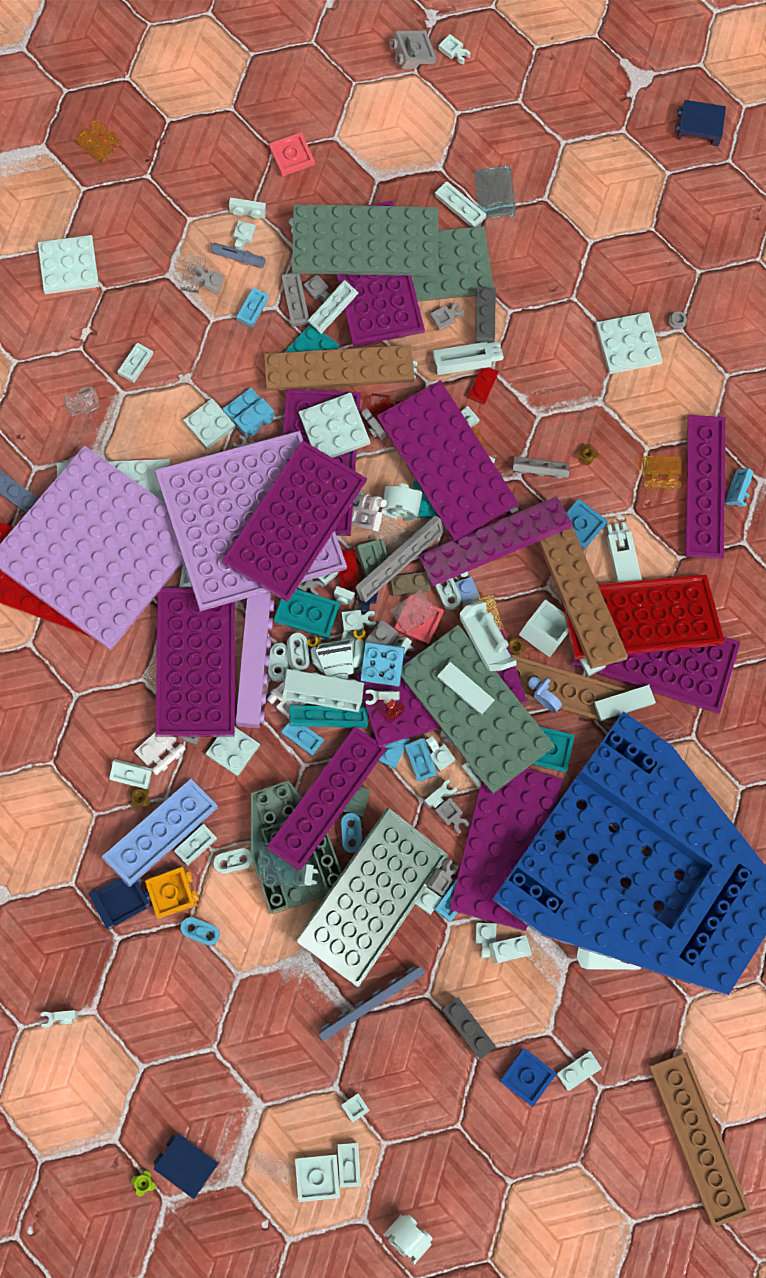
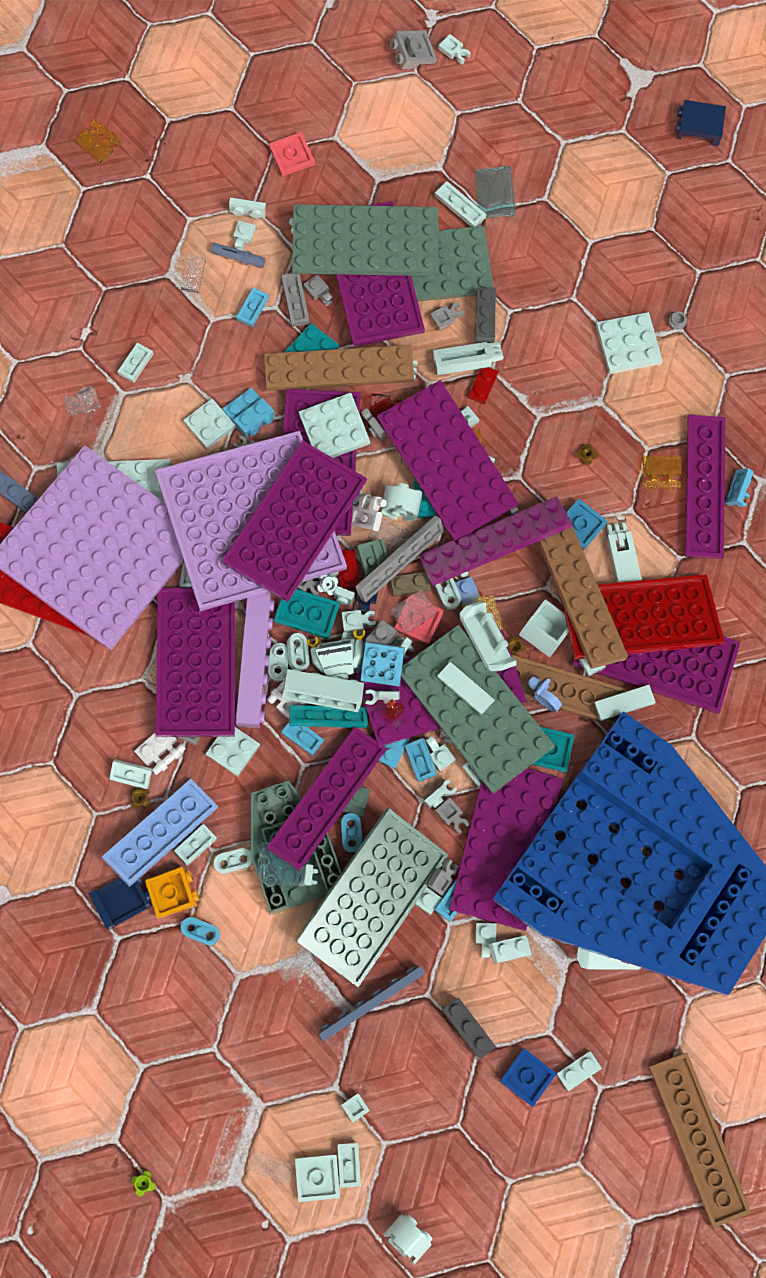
light aqua plate [38,235,99,294] -> none
light aqua plate [41,1010,78,1028] -> none
dark blue panel [153,1133,220,1199] -> none
light grey plate [191,267,224,294] -> none
light aqua tile [308,280,358,334] -> none
light grey plate [513,456,570,478] -> none
none -> light aqua plate [317,575,338,595]

